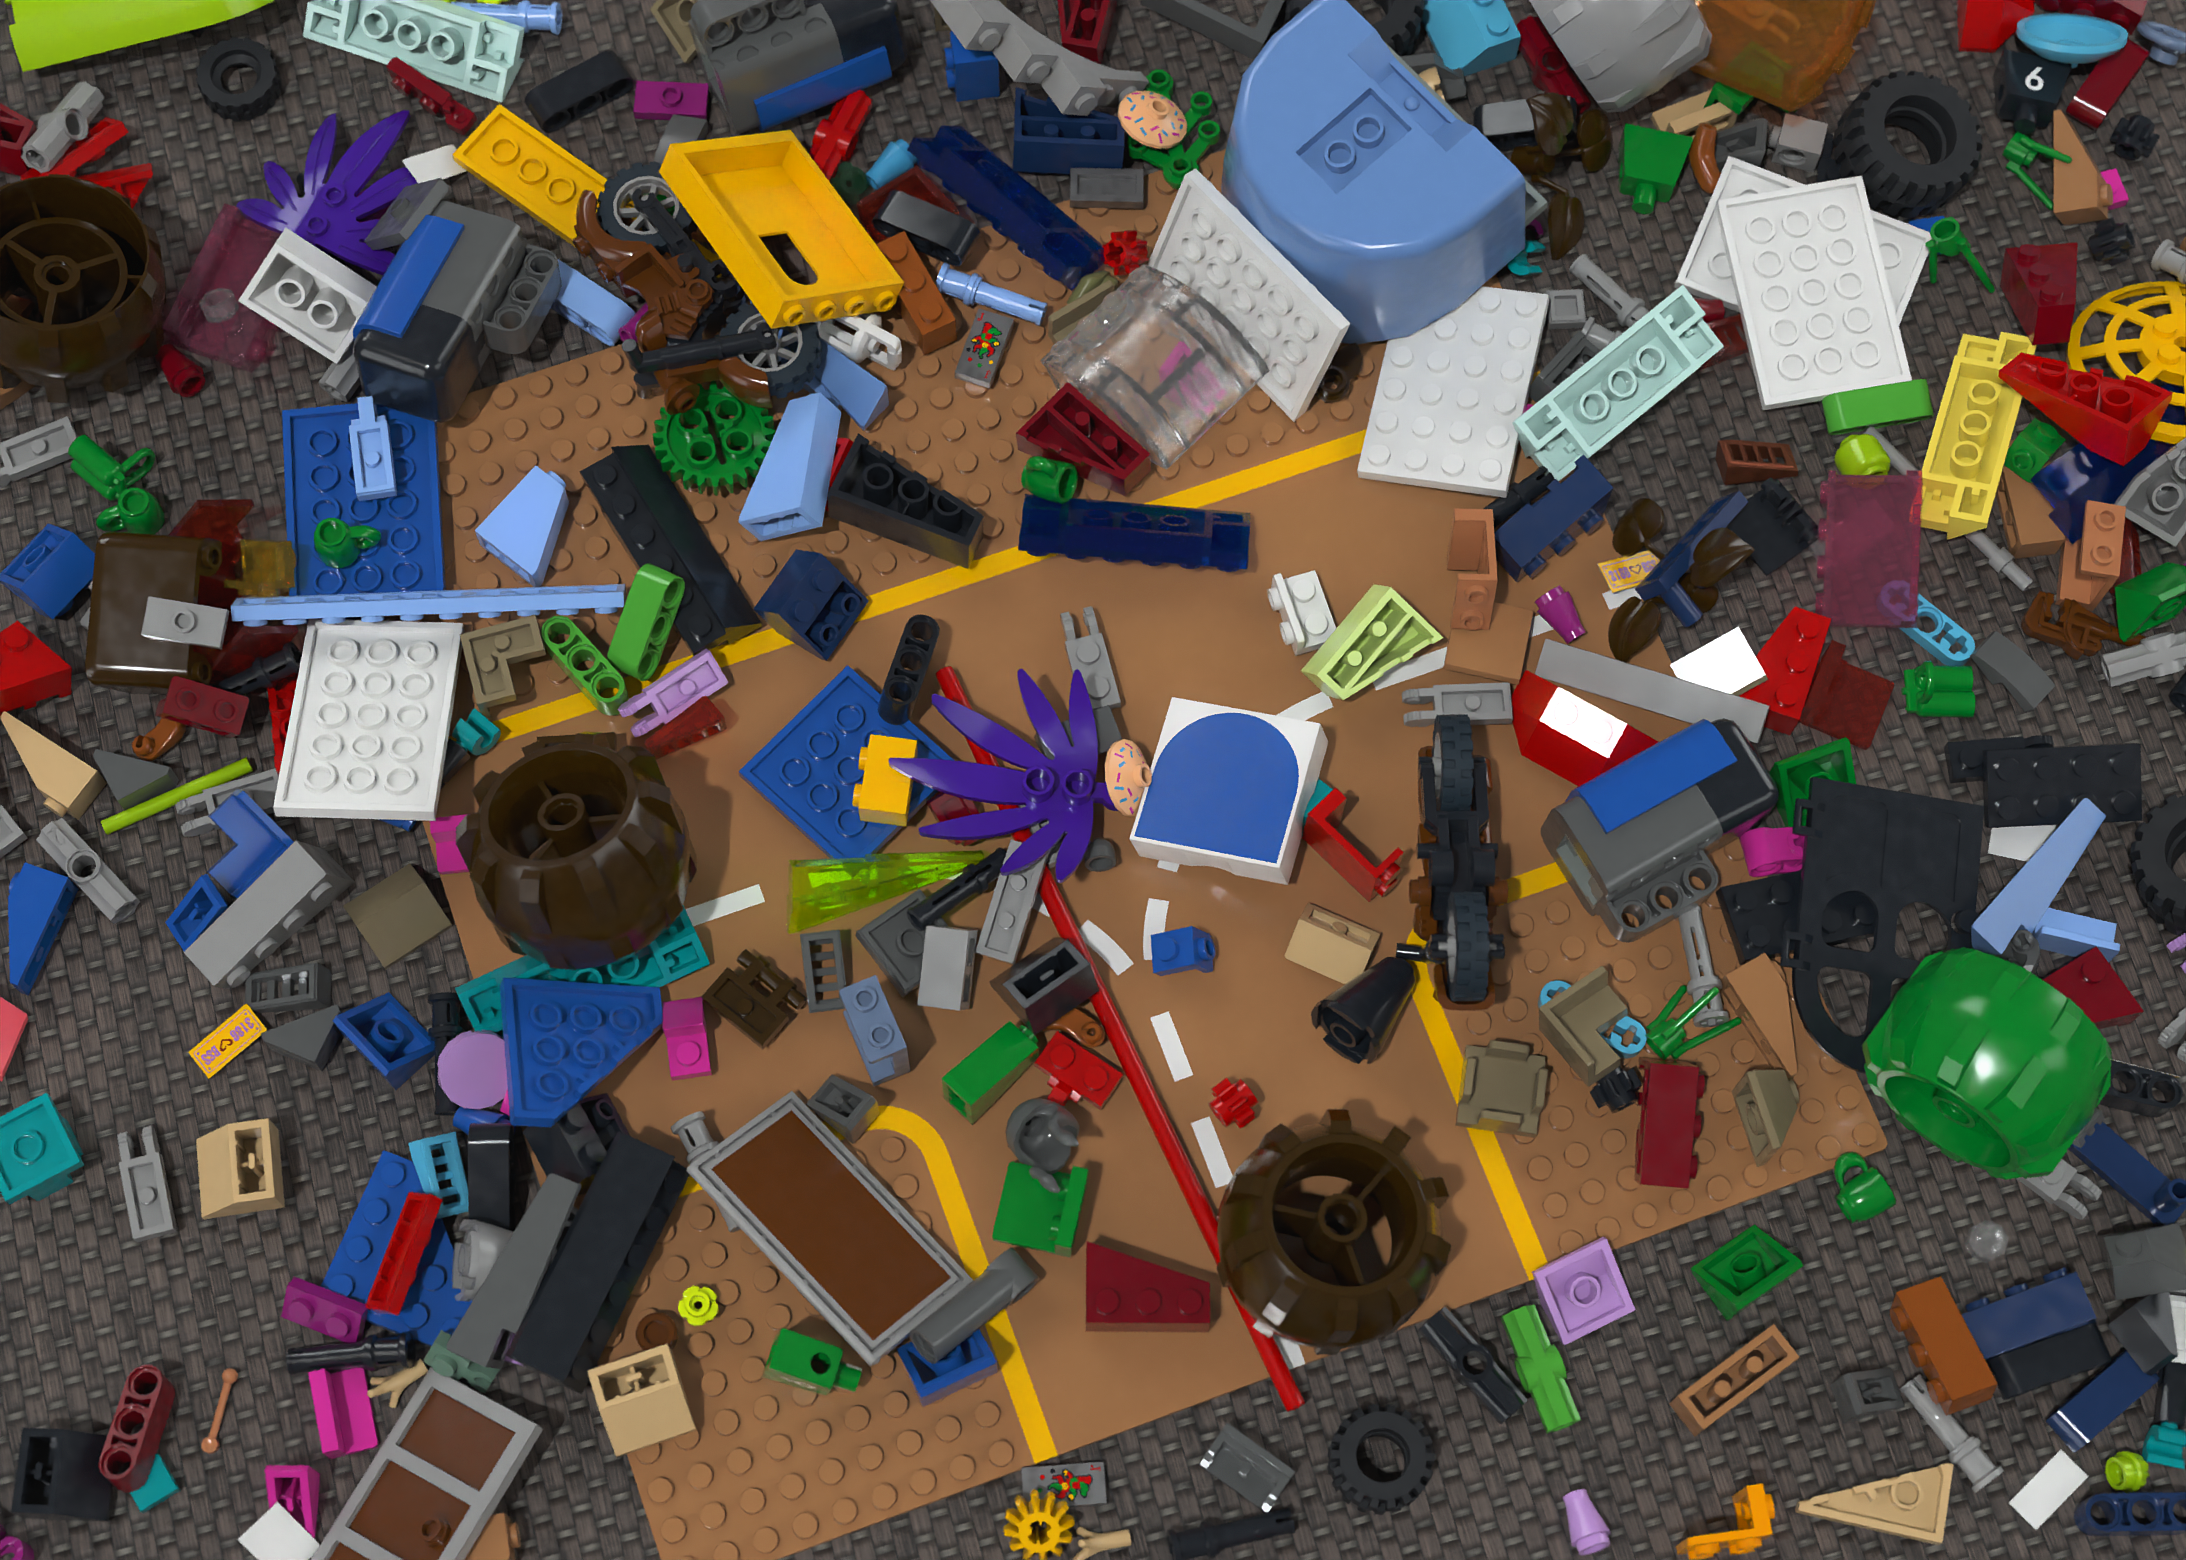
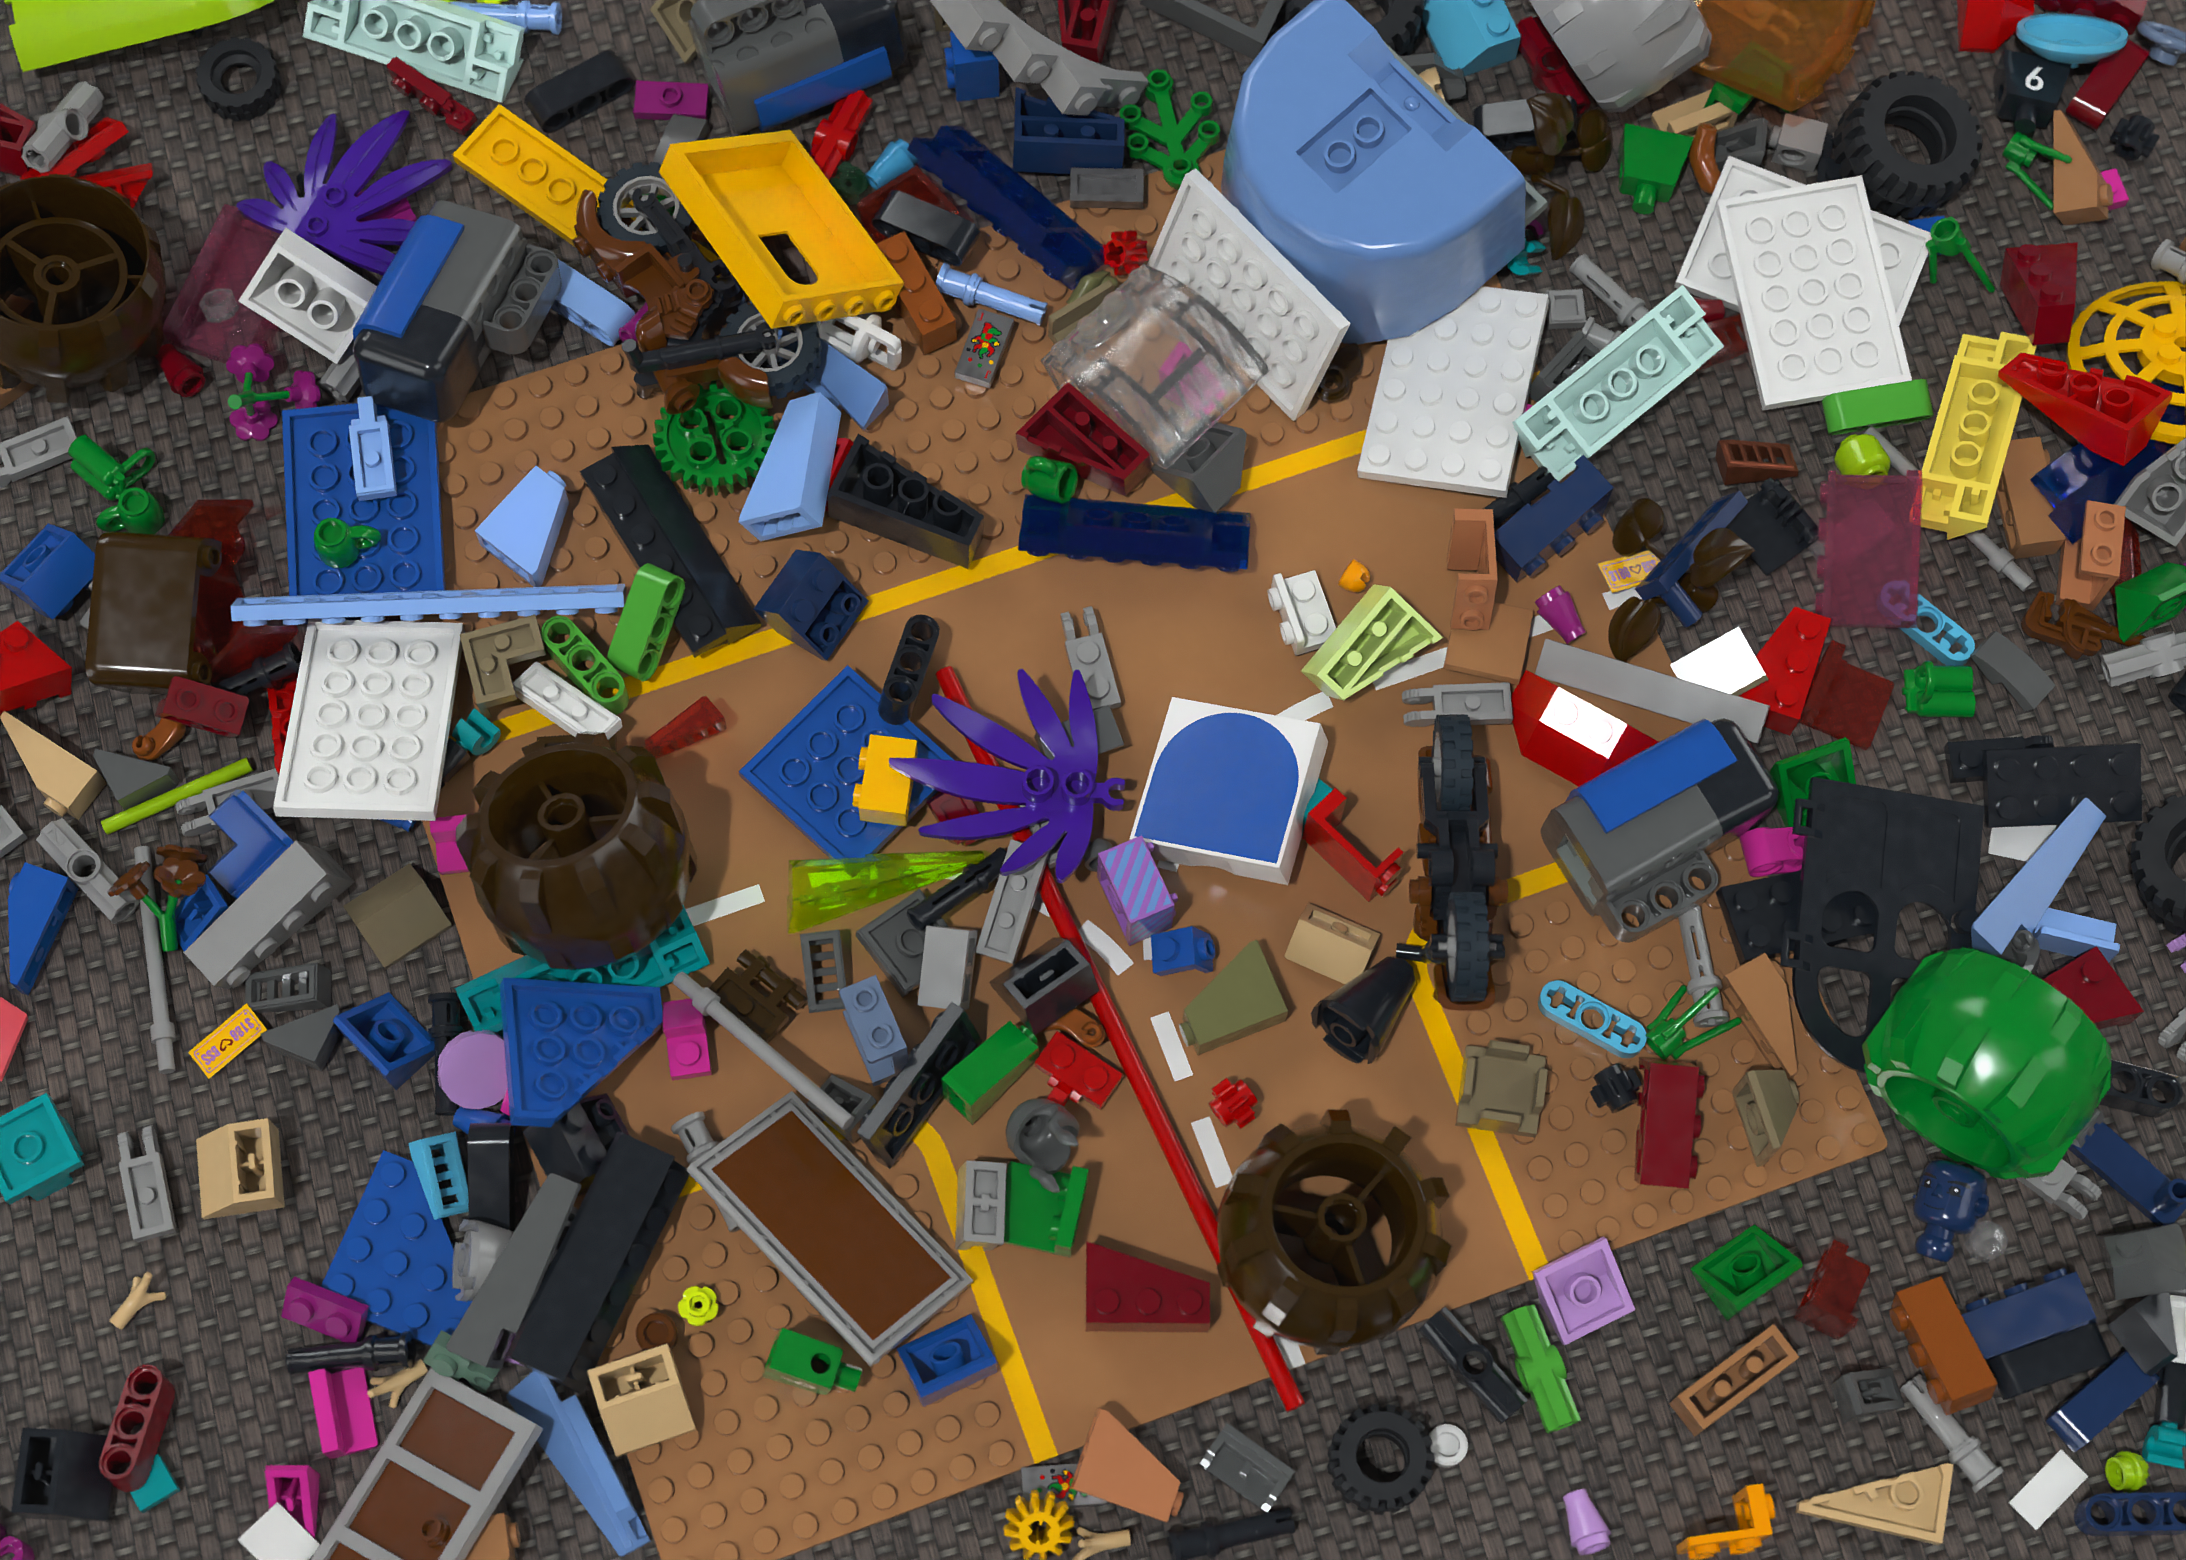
light grey plate [141,596,229,649] -> none
nougat hinge [201,1368,238,1454] -> none
clear yellow bracket [224,538,296,597] -> none
dark grey plate [364,178,449,250] -> none
red plate [365,1192,443,1316] -> none
white sticker [402,144,466,183] -> none
lavender hinge [618,649,728,737] -> none
dark grey piece [910,1248,1039,1364] -> none
light nougat dish [1105,739,1152,817] -> none
light nougat dish [1118,91,1187,149] -> none
dark tan panel [1538,966,1628,1087] -> none
green piece [1834,1152,1896,1224] -> none
green bracket [2004,418,2066,483] -> none
black gear [2089,217,2135,266] -> none
none -> reddish brown plant [107,844,207,951]
none -> tan bar [109,1272,166,1330]
none -> light grey bar [134,846,176,1074]
none -> magenta plant [226,343,321,442]
none -> medium blue wedge [507,1371,651,1556]
none -> white tile [513,661,622,740]
none -> light grey bar [673,971,854,1130]
none -> black plate [857,1002,983,1169]
none -> light grey hinge [955,1160,1007,1251]
none -> nougat slope [1070,1408,1184,1522]
none -> medium lavender container [1097,835,1178,946]
none -> dark grey slope [1151,418,1247,513]
none -> olive slope [1179,940,1288,1055]
none -> light orange hinge [1338,559,1370,593]
none -> white tile [1429,1424,1468,1468]
none -> clear red panel [1794,1239,1870,1340]
none -> dark blue piece [1912,1160,1989,1263]

